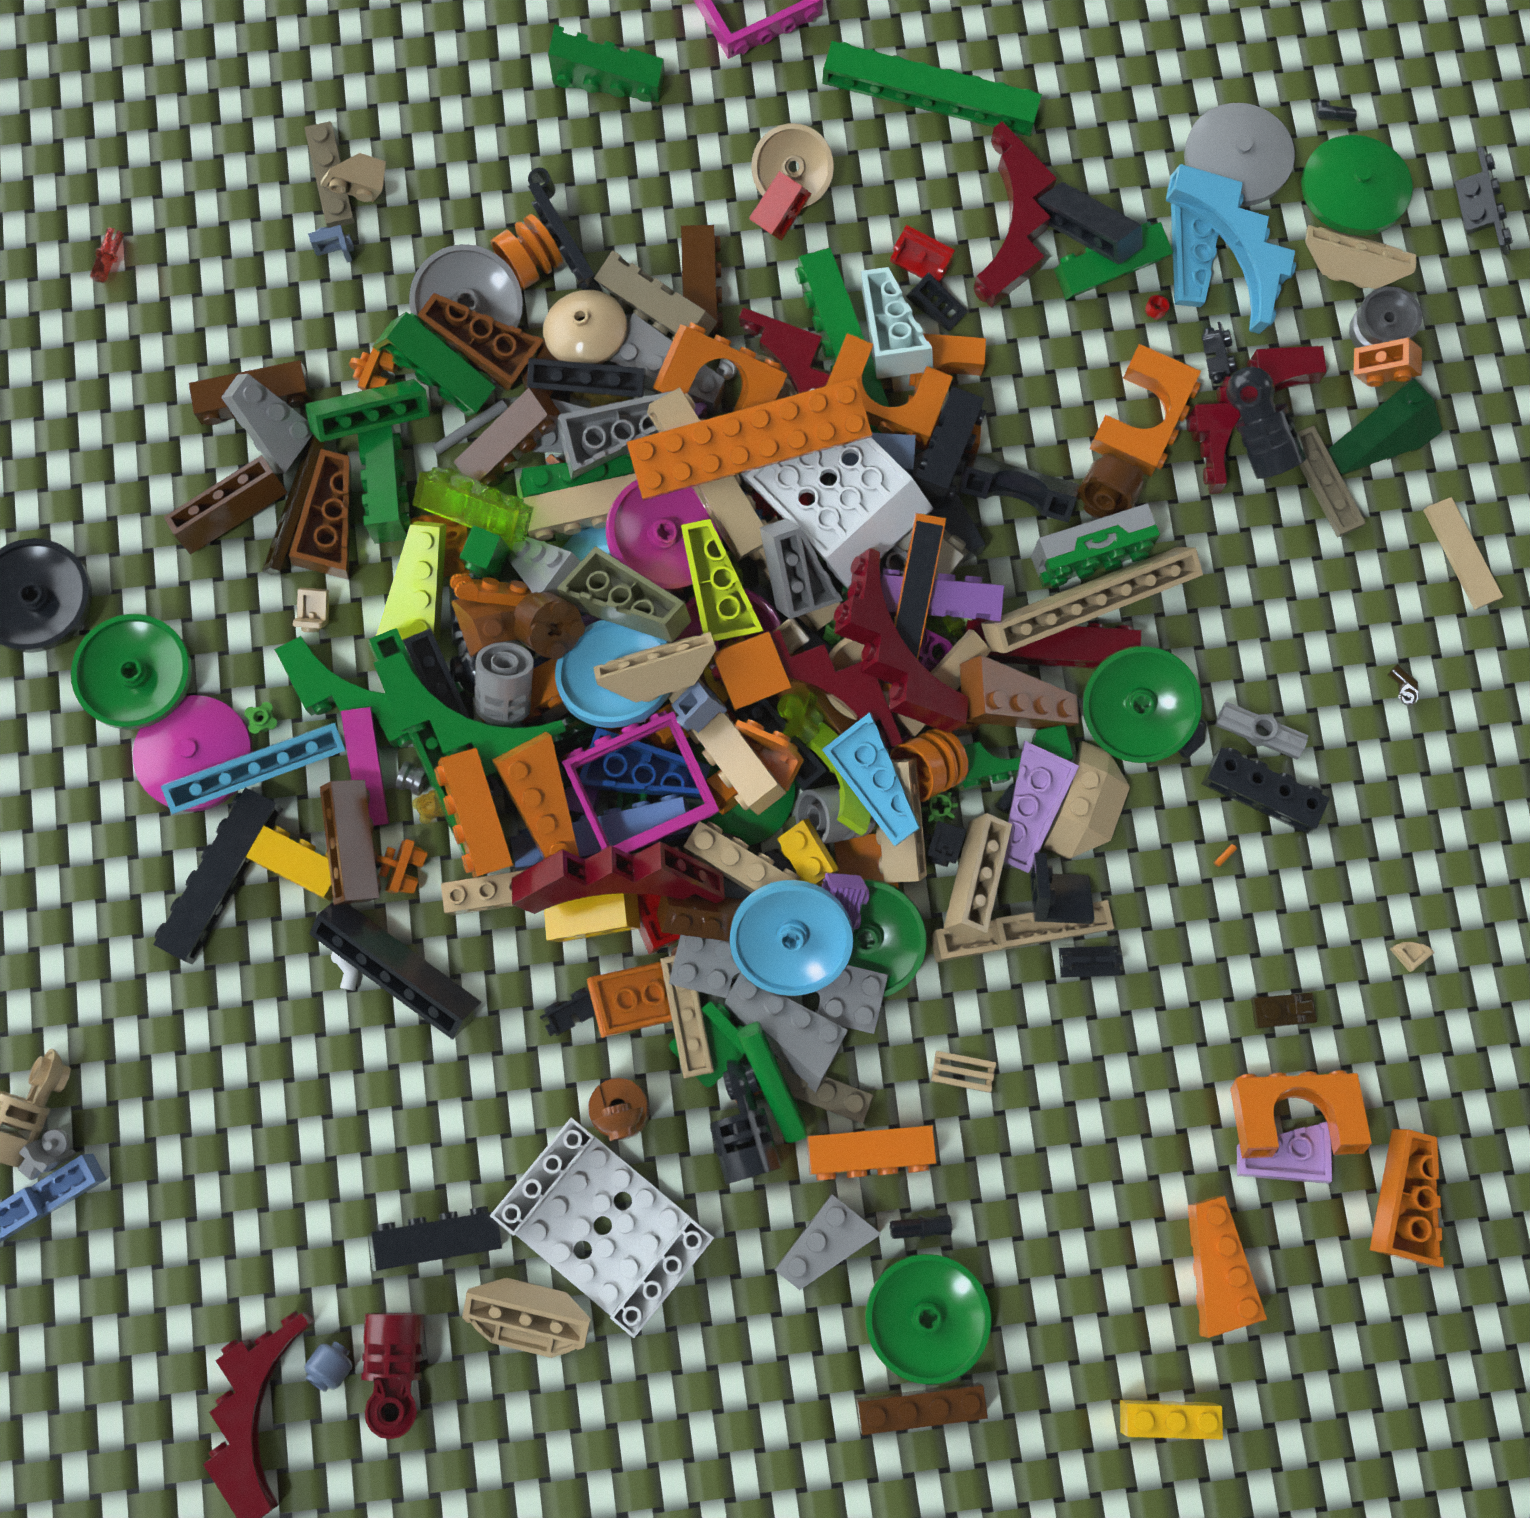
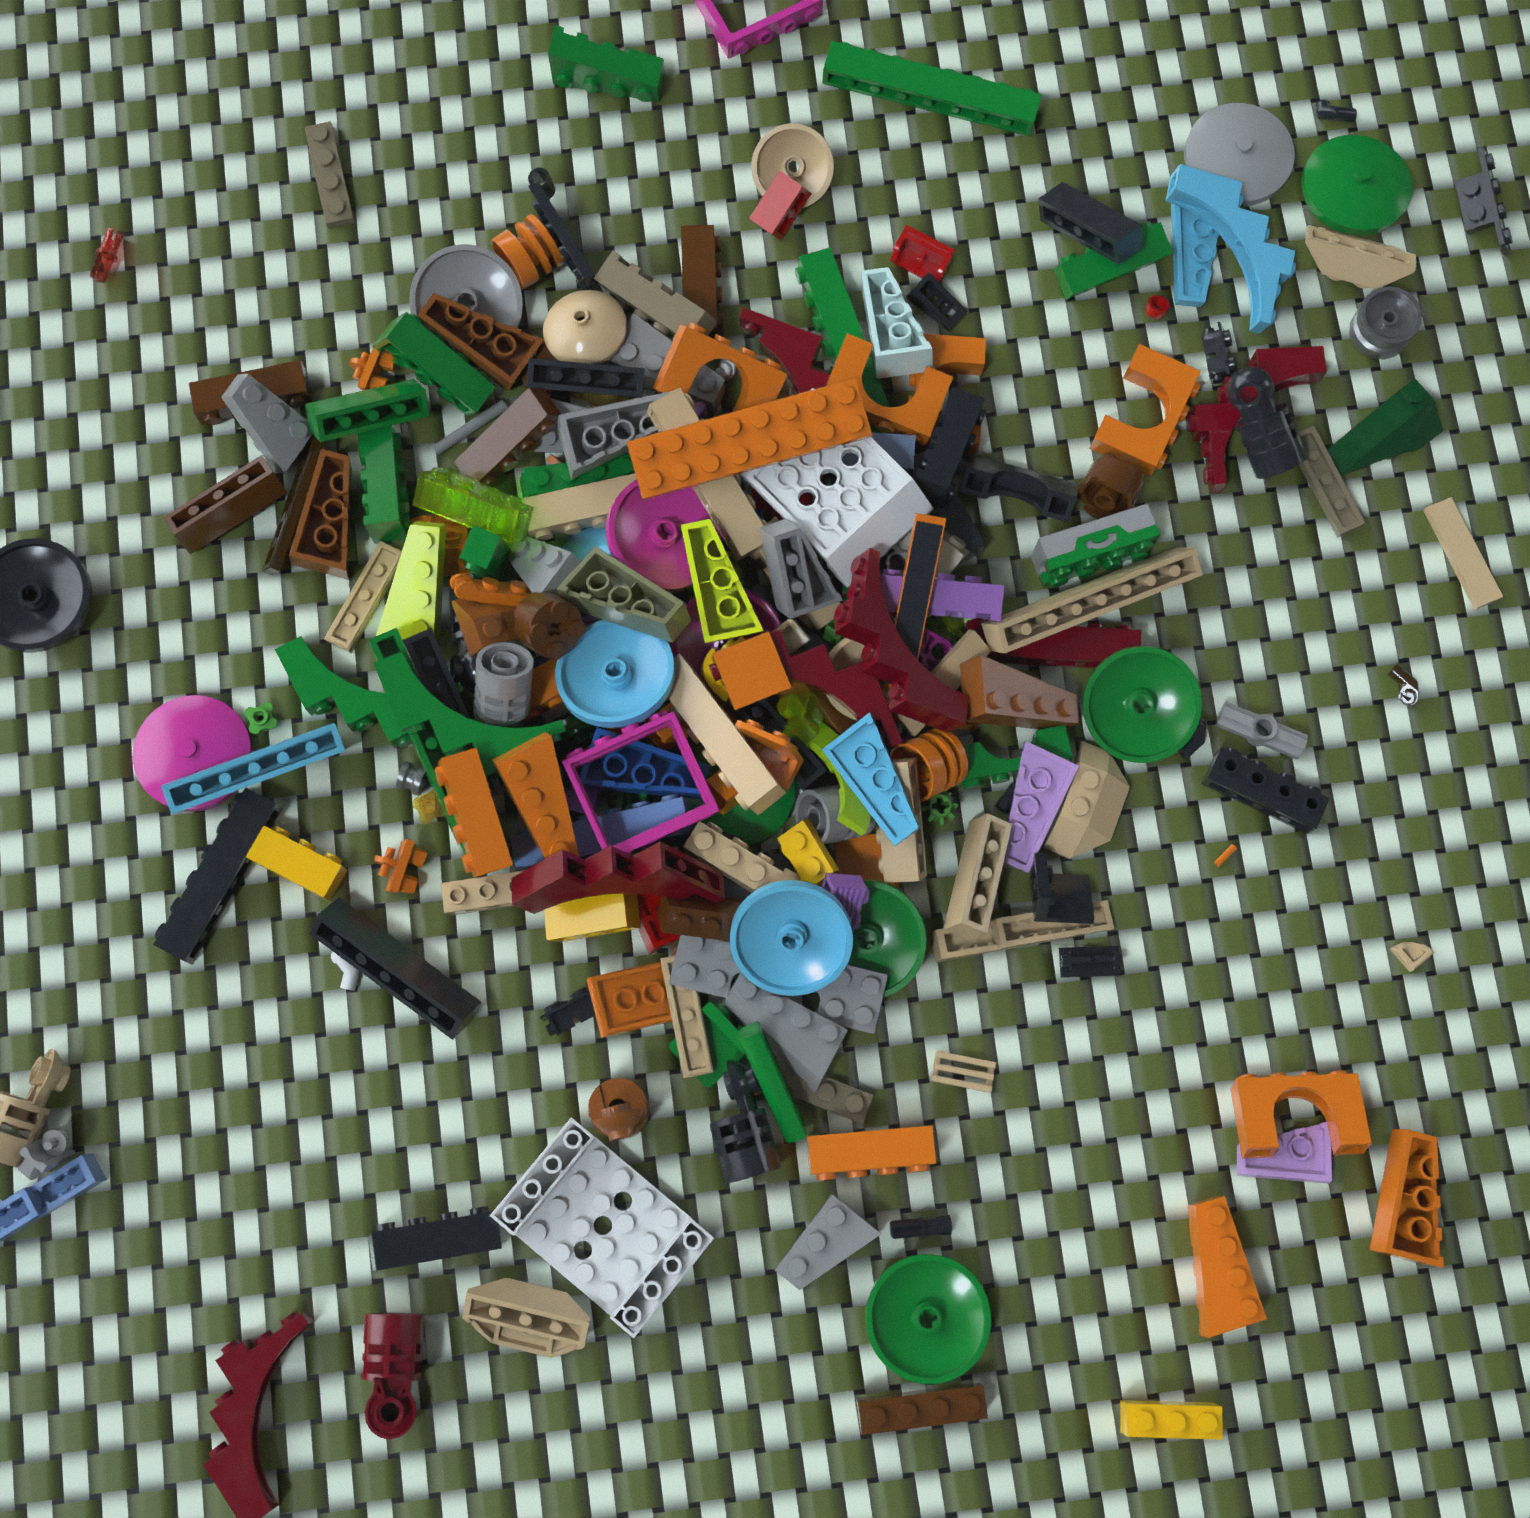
green dish [71,614,192,730] -> none
tan bracket [293,587,329,632] -> none
sand blue head [304,1341,352,1392] -> none
sand blue bracket [308,225,355,263] -> none
tan slope [320,153,386,202] -> none
brick [320,779,381,905] -> none
dark pink tile [341,707,390,826] -> none
tan wedge [593,632,716,703] -> none
sand blue brick [671,680,727,733] -> none
black bracket [927,821,966,867] -> none
dark red arch [973,122,1057,308] -> none
dark brown hinge [1251,992,1317,1029] -> none
orange brick [1354,337,1422,387] -> none
none -> tan tile [324,541,402,653]

